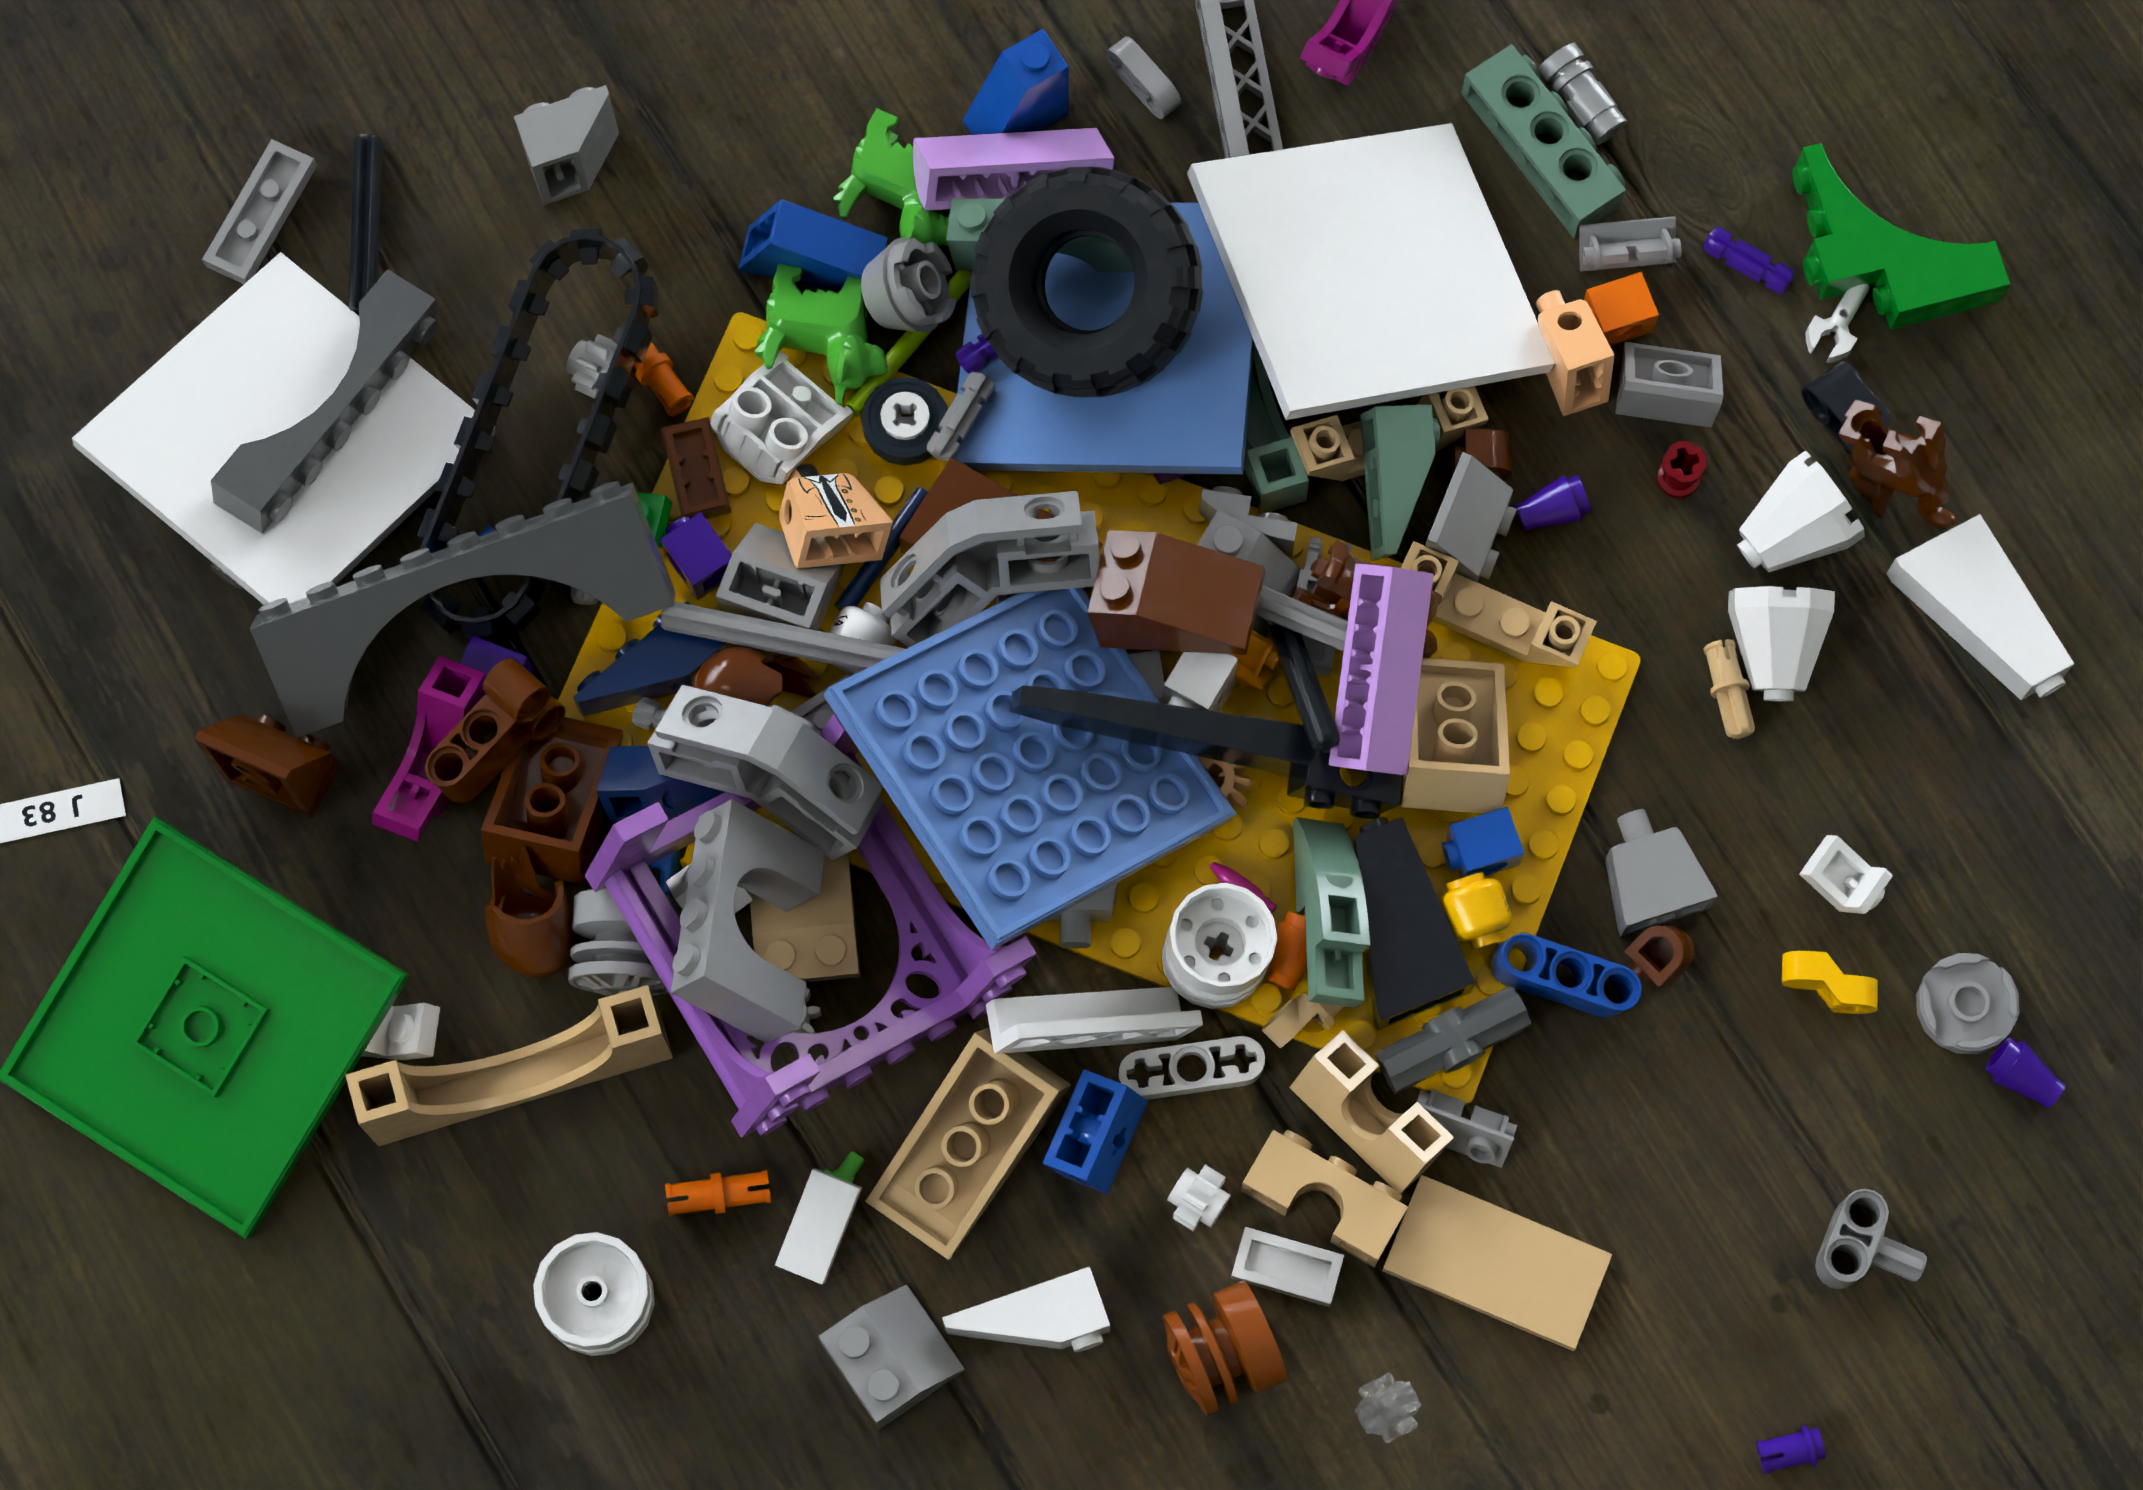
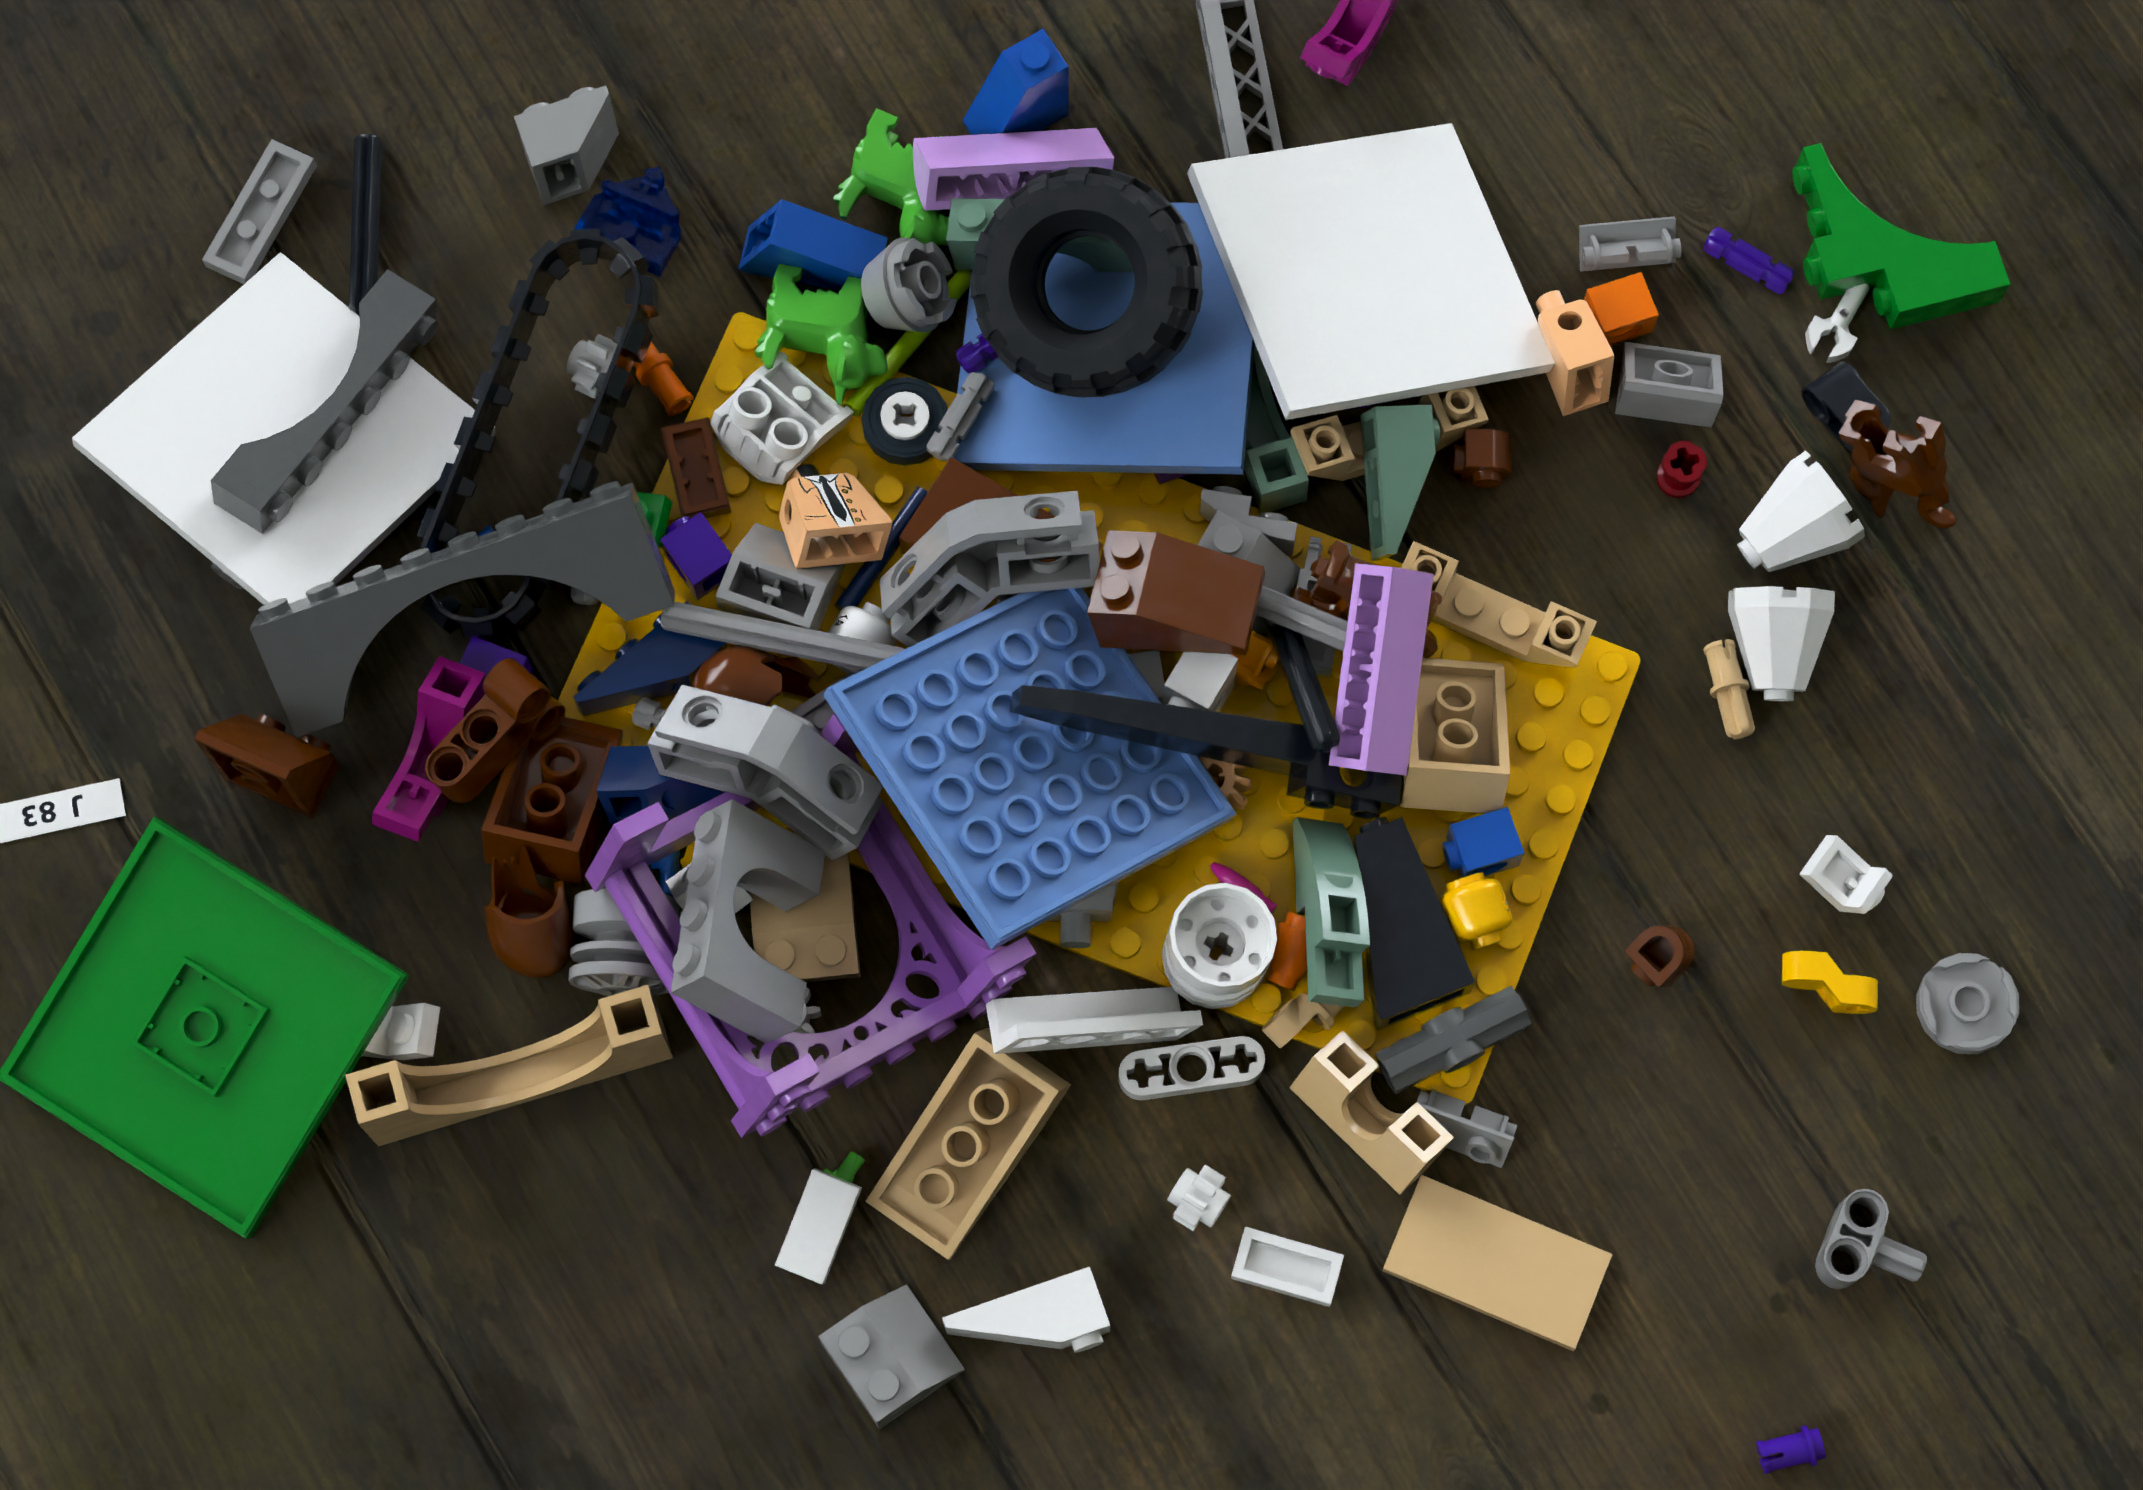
white wheel [533,1232,655,1356] -> none
orange pin [665,1170,771,1217] -> none
blue brick [1043,1069,1148,1195] -> none
light grey beam [1106,36,1182,119] -> none
dark orange wheel [1162,1280,1288,1417] -> none
tan arch [1241,1130,1408,1268] -> none
clear gear [1355,1373,1422,1443] -> none
light grey slope [1425,452,1517,583] -> none
sand green brick [1461,44,1626,239] -> none
blue beam [1489,933,1642,1018] -> none
dark purple cone [1515,475,1592,532] -> none
light grey axle [1538,43,1627,145] -> none
light grey torso [1606,809,1717,937] -> none
white slope [1886,514,2074,700] -> none
dark purple cone [1986,1038,2066,1108] -> none
none -> clear blue slope [574,166,682,276]

